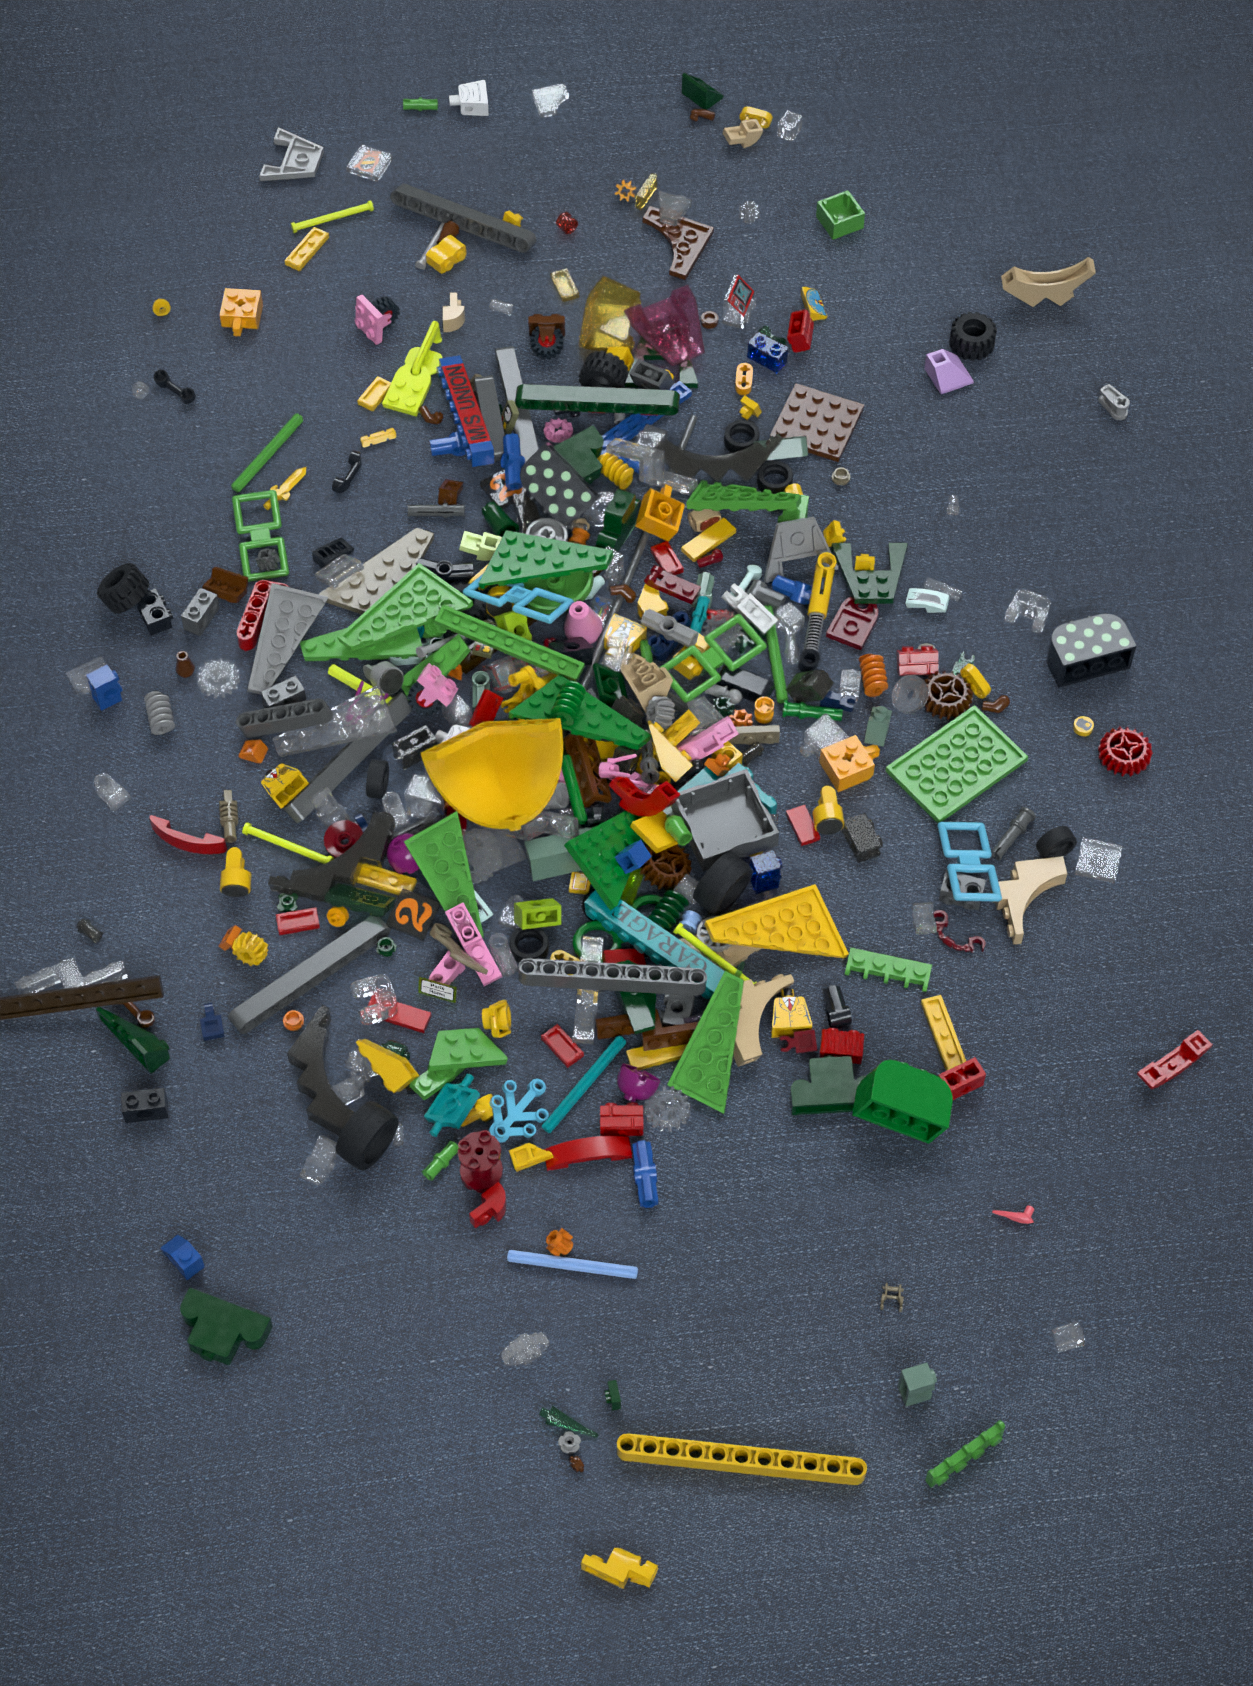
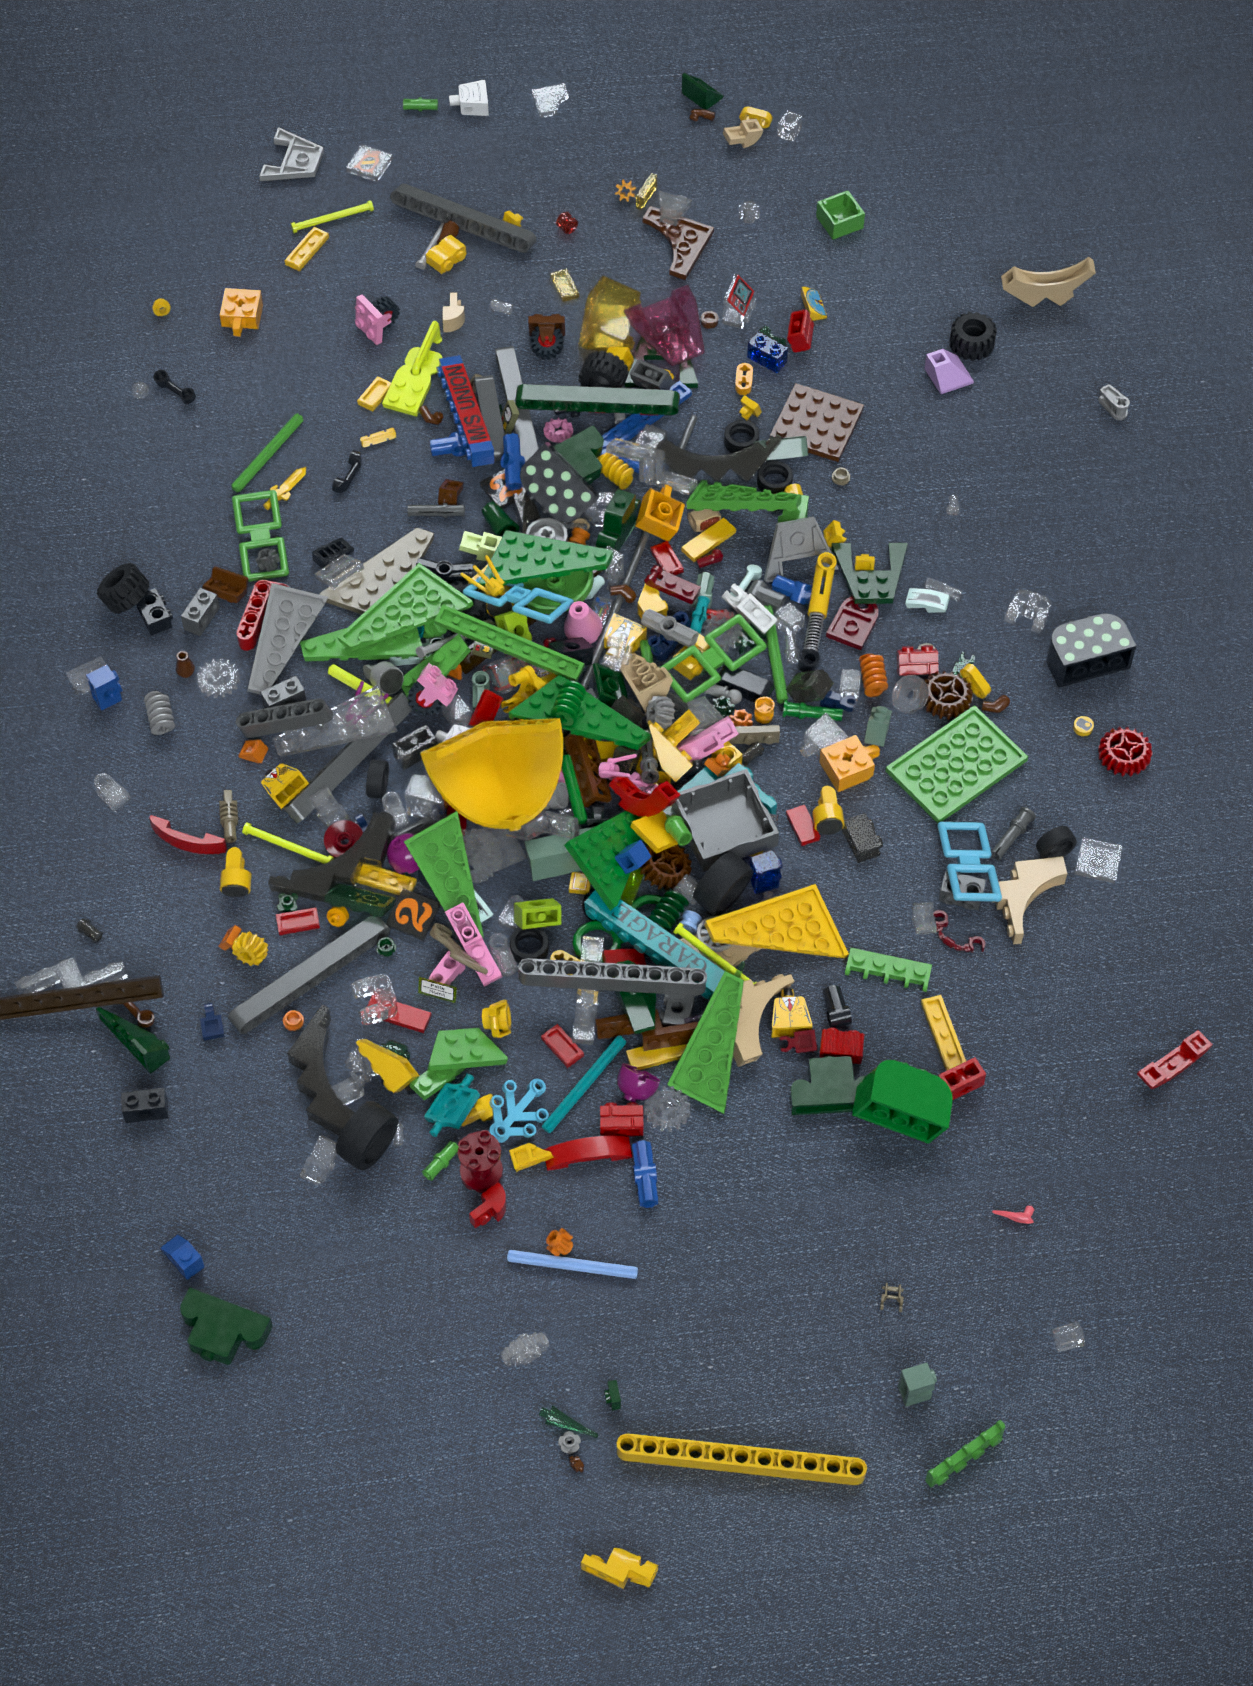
none -> yellow plant [460,555,505,598]

